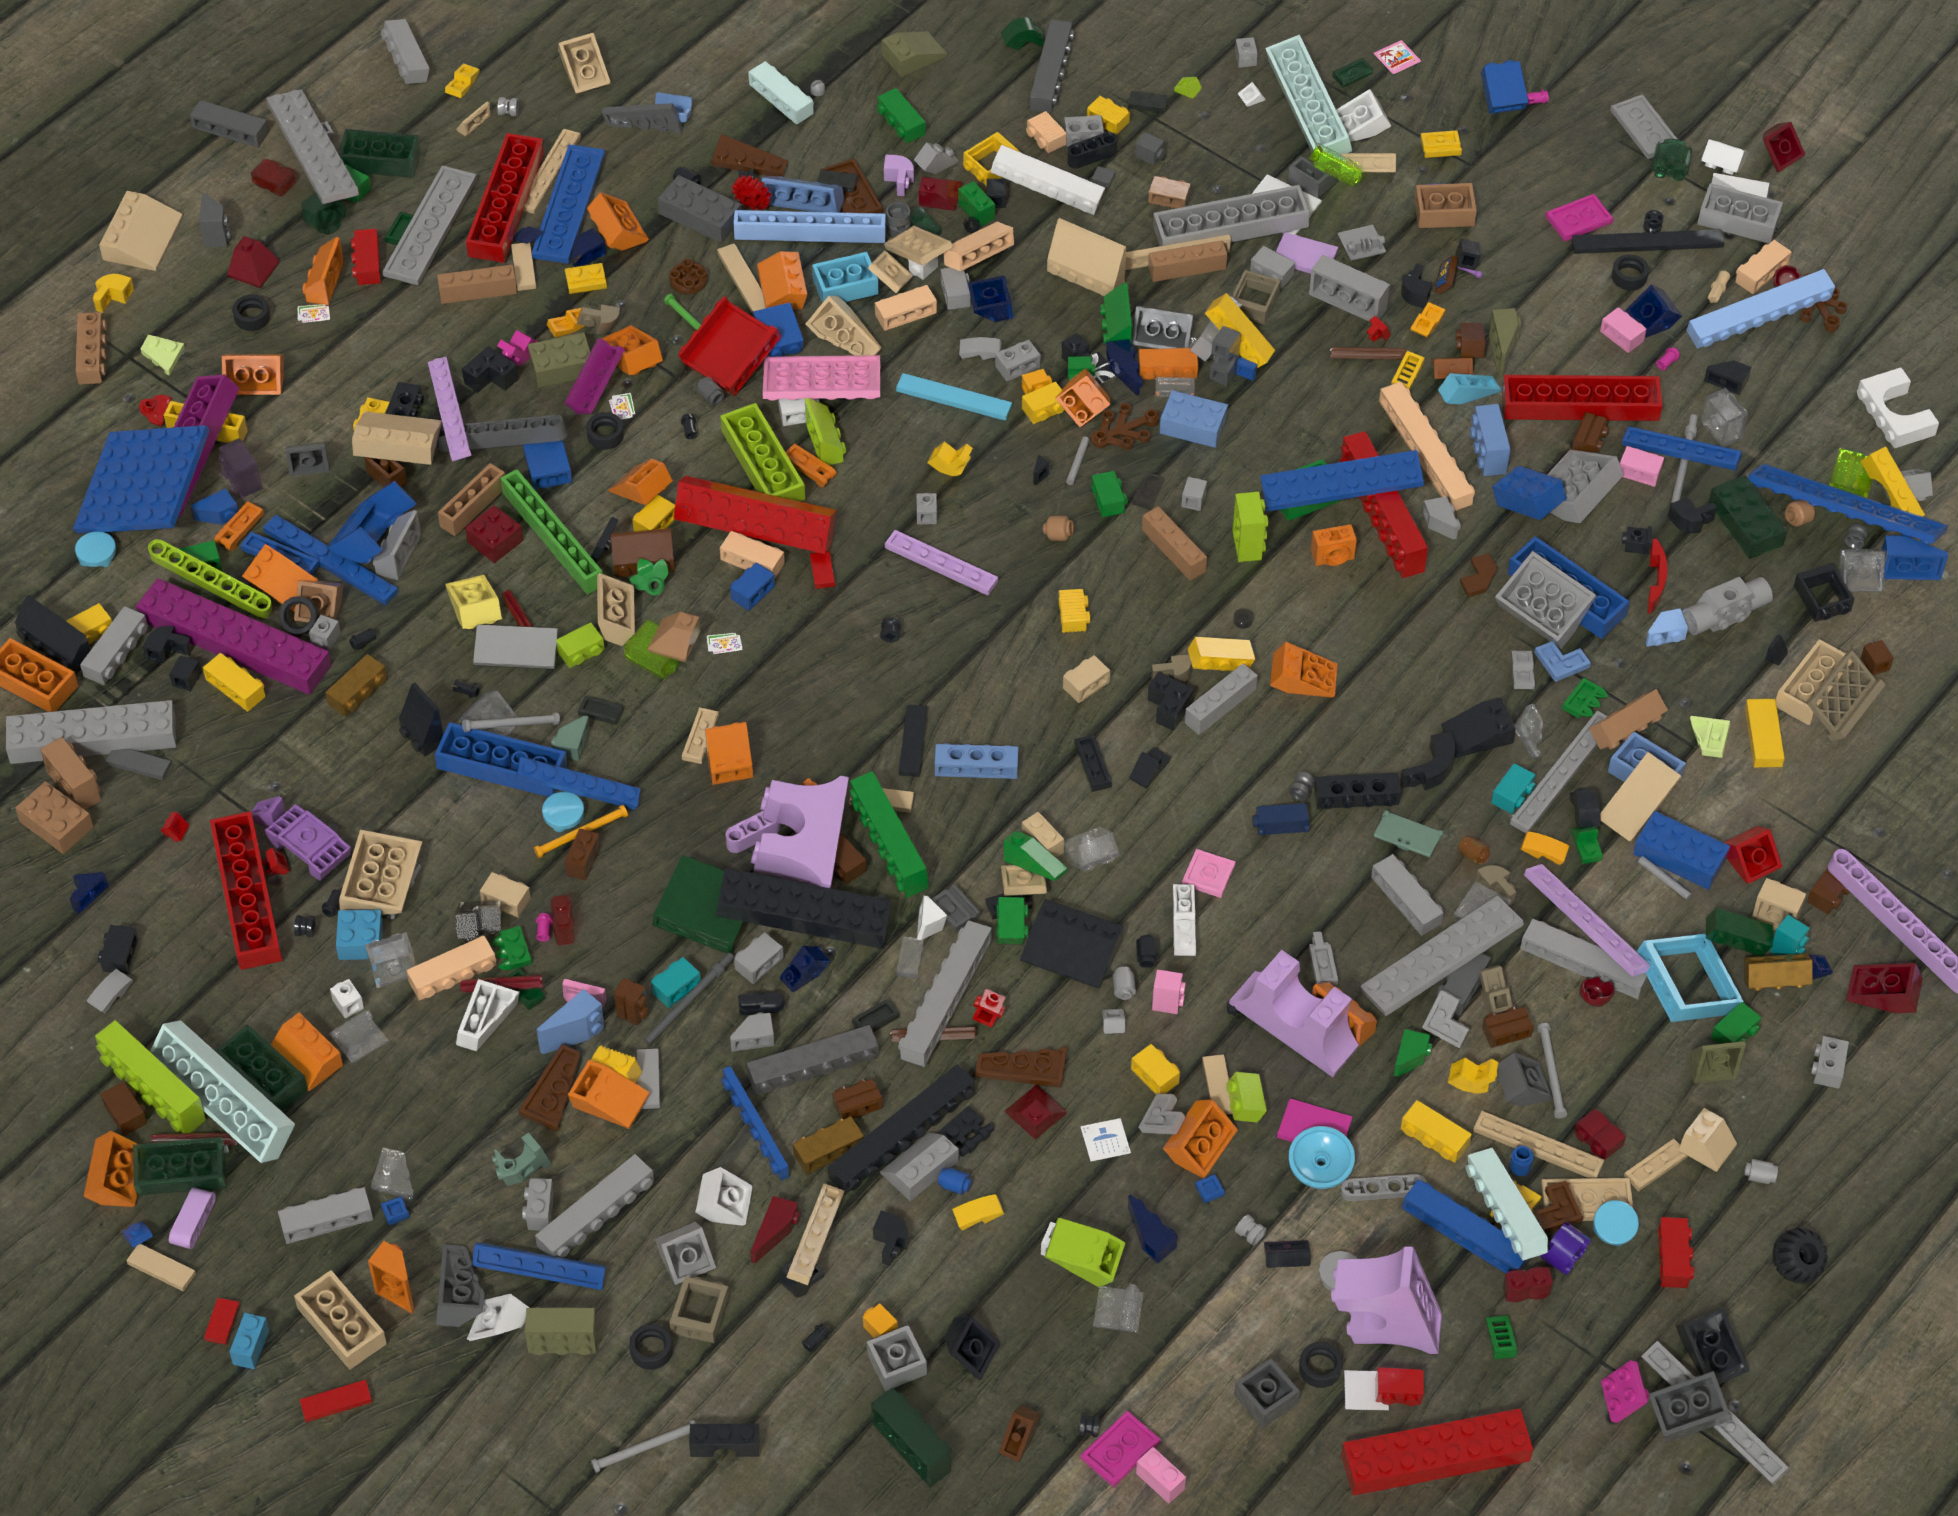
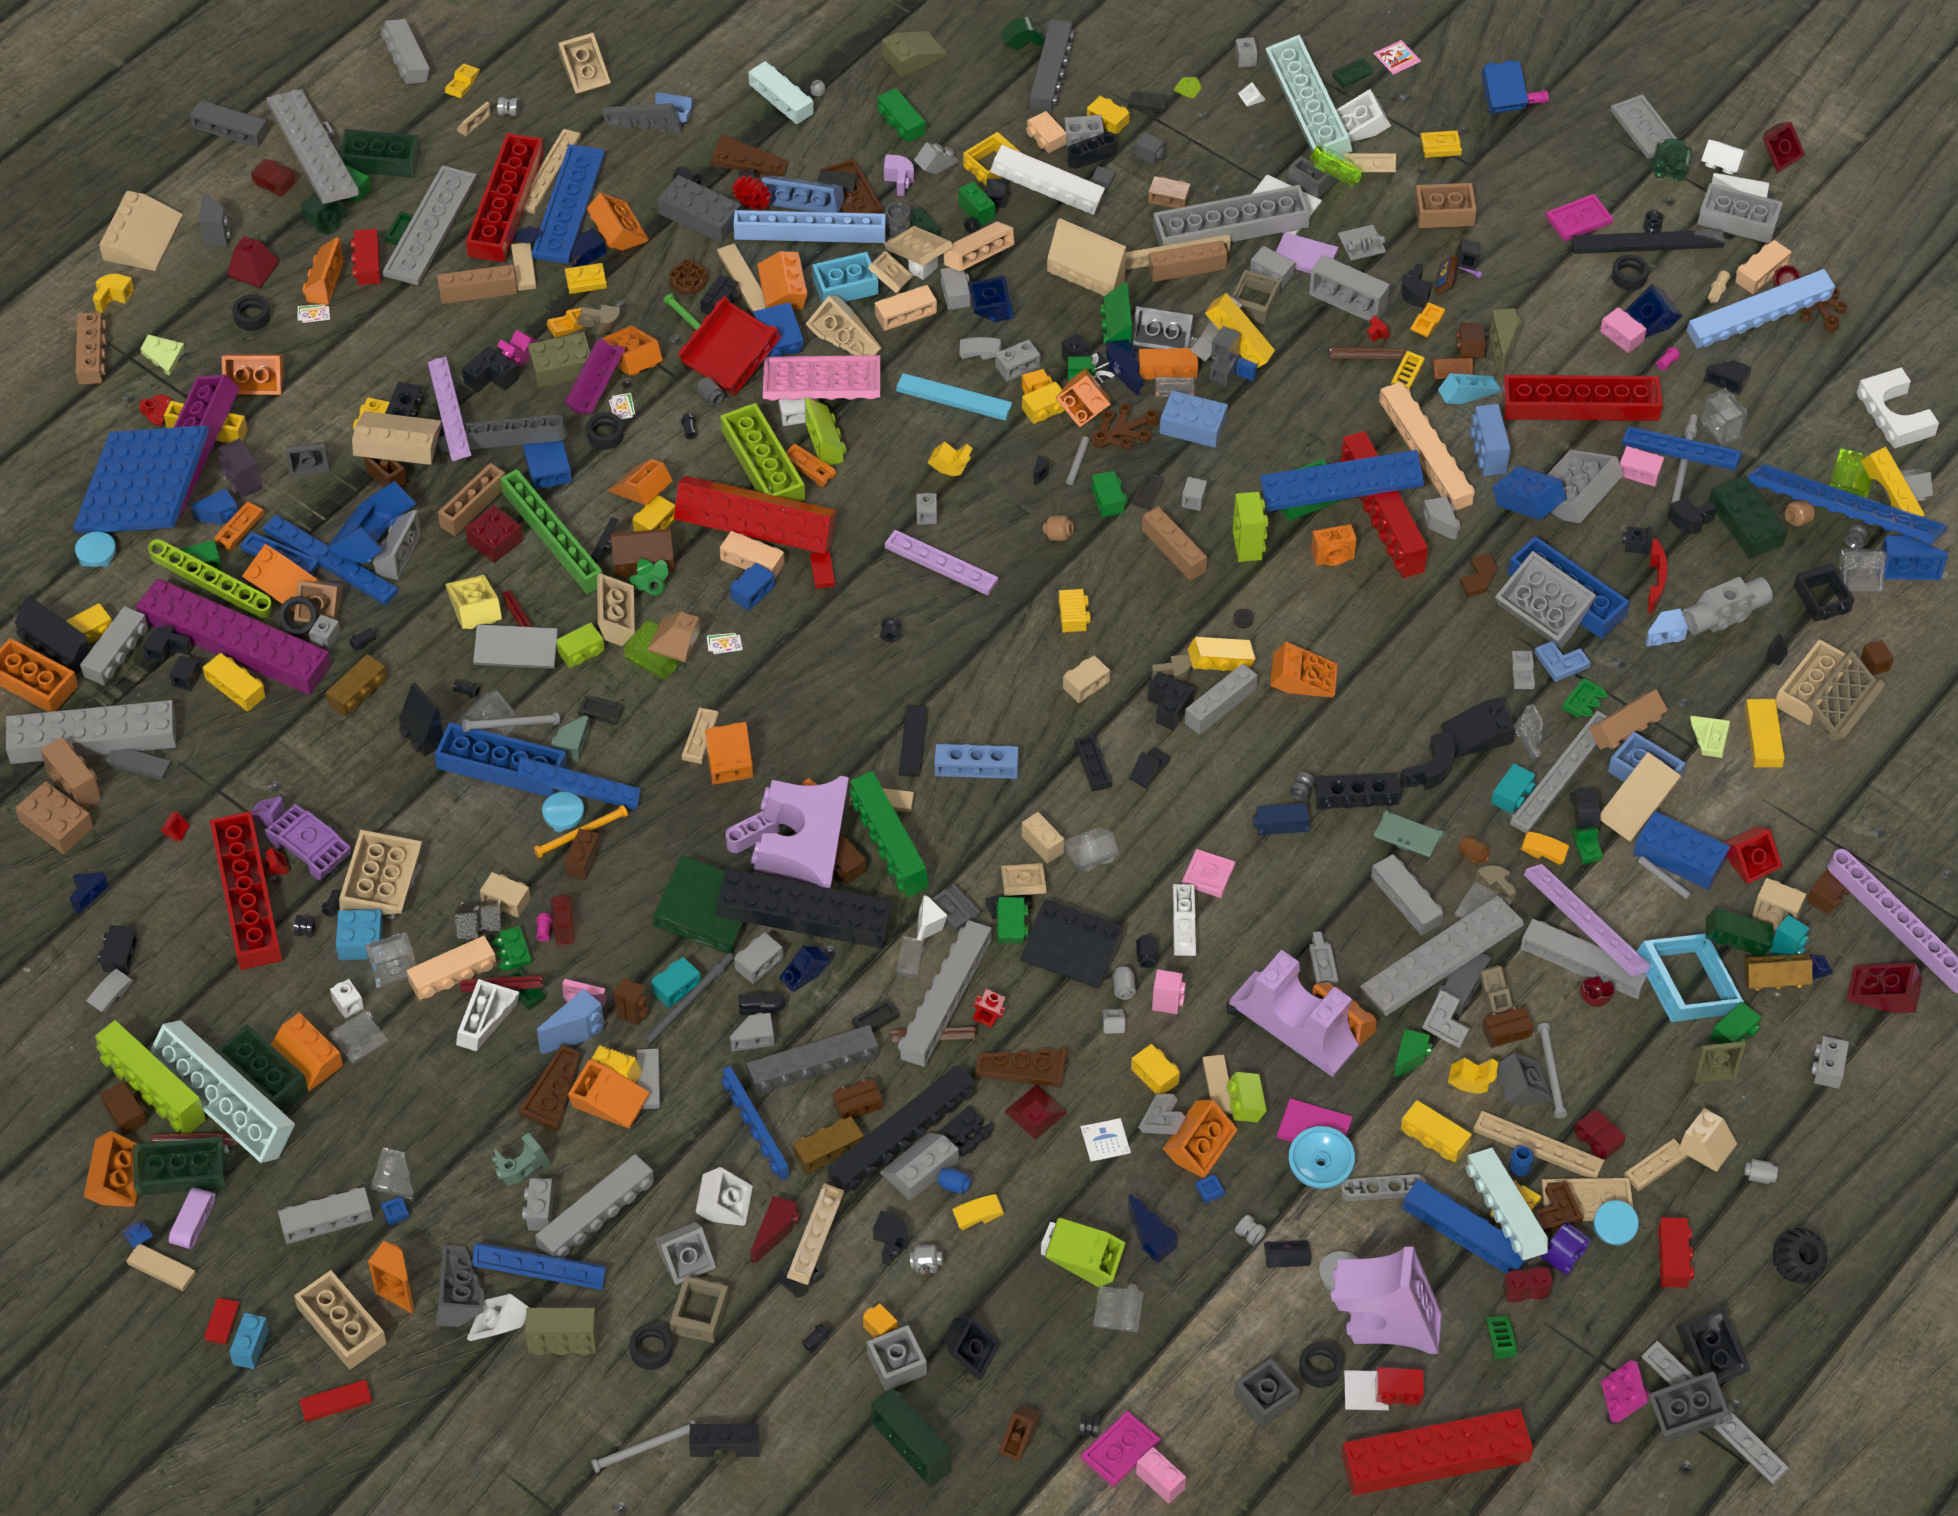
dark red slope [918,176,962,211] -> none
green slope [1003,831,1067,881] -> none
reddish brown brick [1572,412,1609,453] -> none
none -> black brick [700,275,741,315]
none -> light grey head [910,1244,943,1274]

